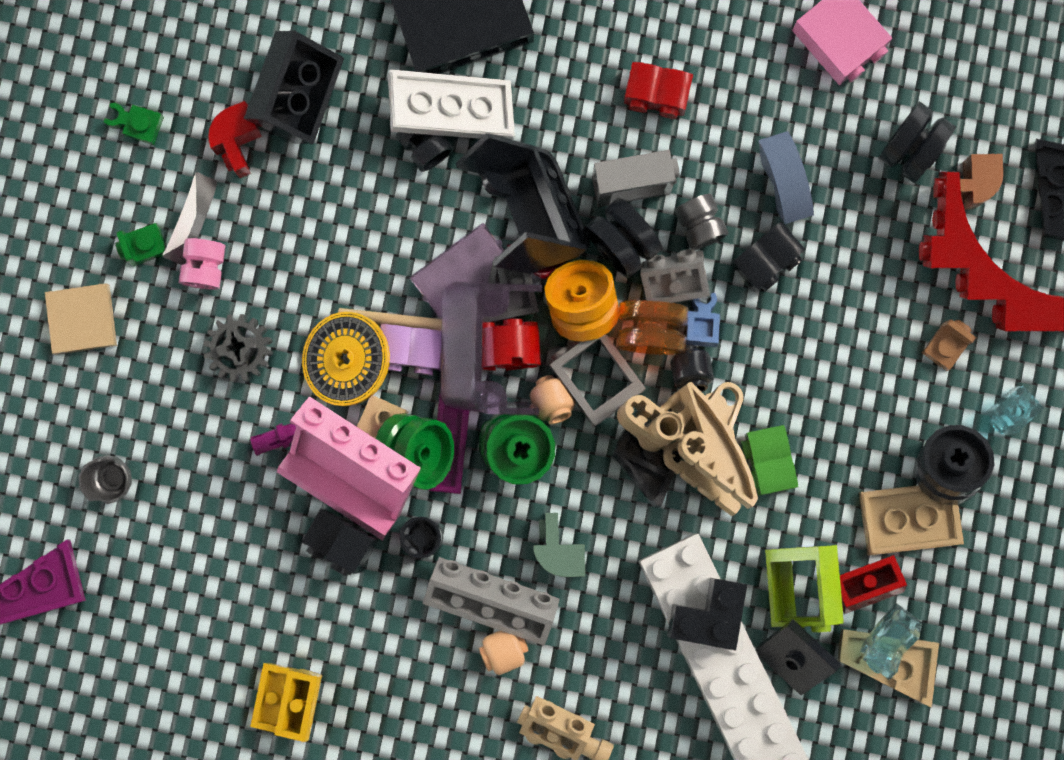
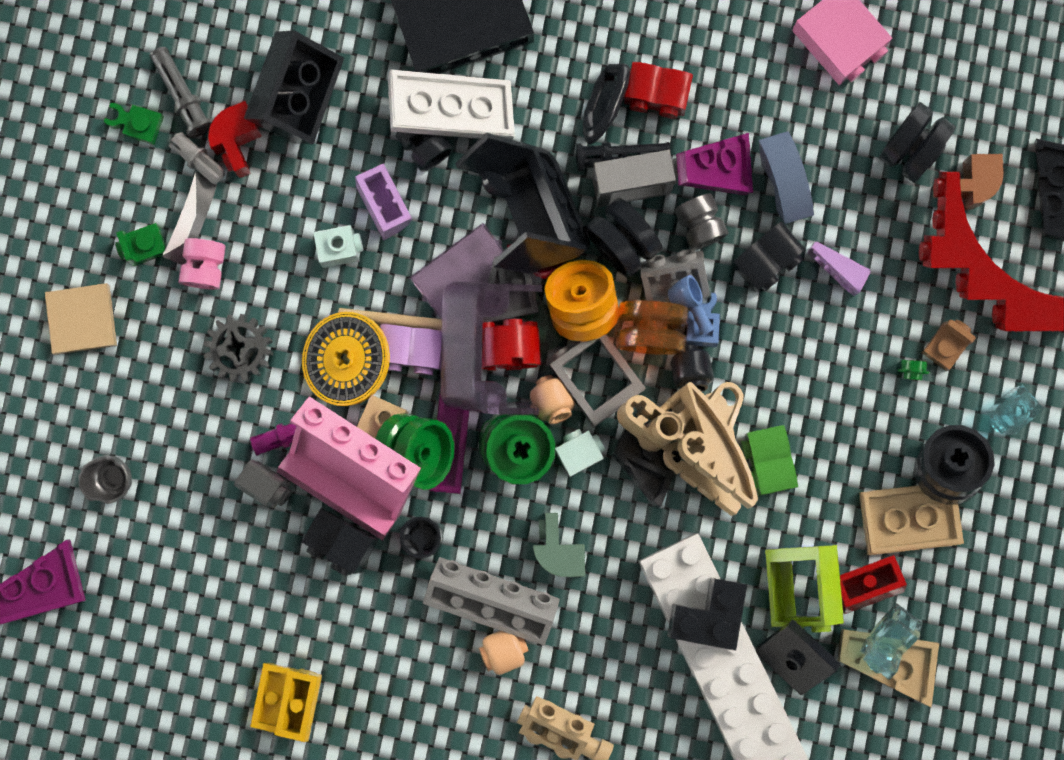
none -> dark grey pin [149,47,212,138]
none -> light grey axle [169,132,225,184]
none -> dark grey brick [234,460,292,508]
none -> light aqua brick [314,225,363,268]
none -> lavender brick [355,163,412,241]
none -> light aqua brick [555,429,606,478]
none -> black pin [576,142,671,172]
none -> black piece [582,63,630,144]
none -> medium blue bar [668,275,714,335]
none -> magenta wing [676,133,753,195]
none -> lavender slope [807,242,871,296]
none -> green plate [898,360,930,380]

